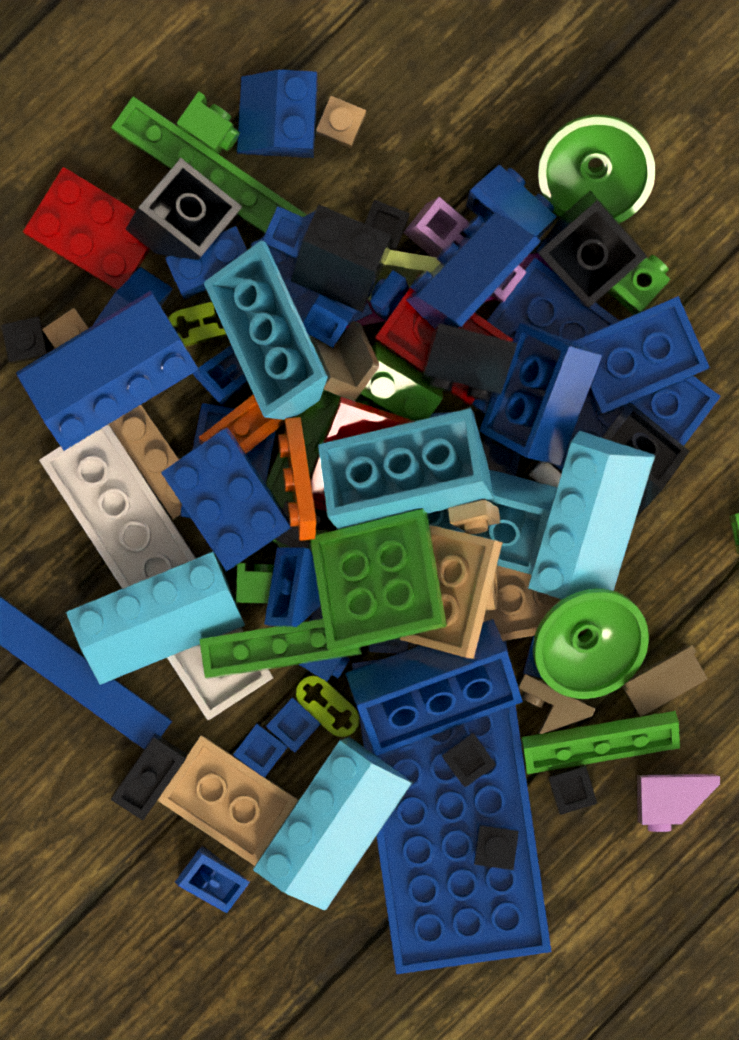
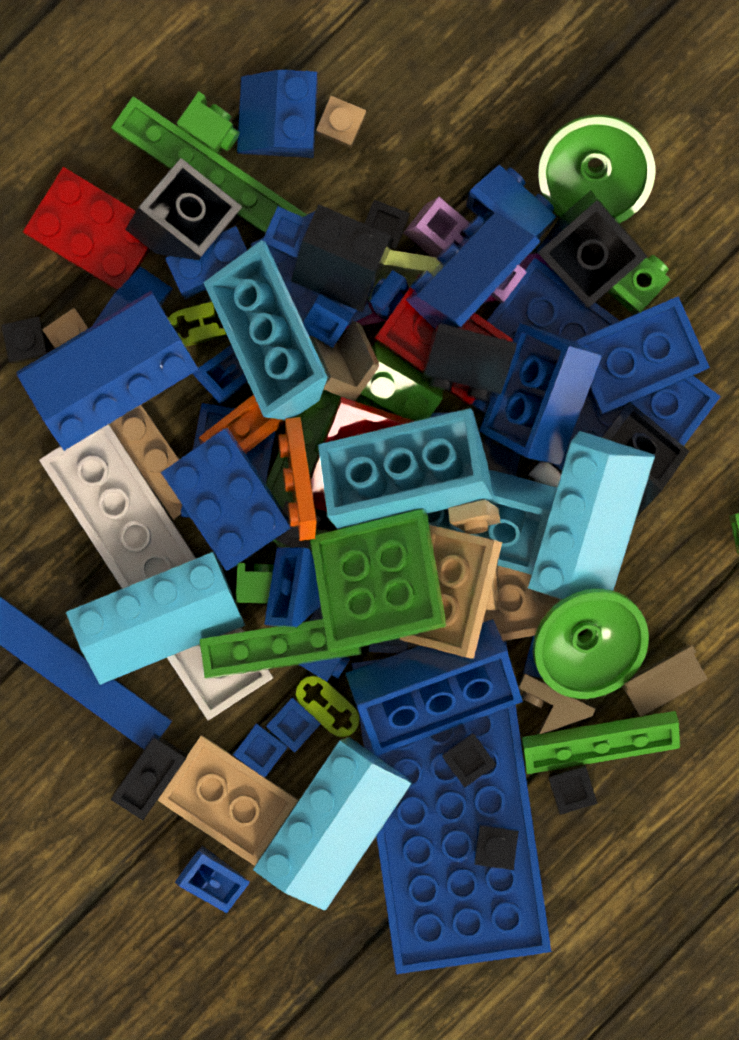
lavender slope [637,774,720,832] -> none

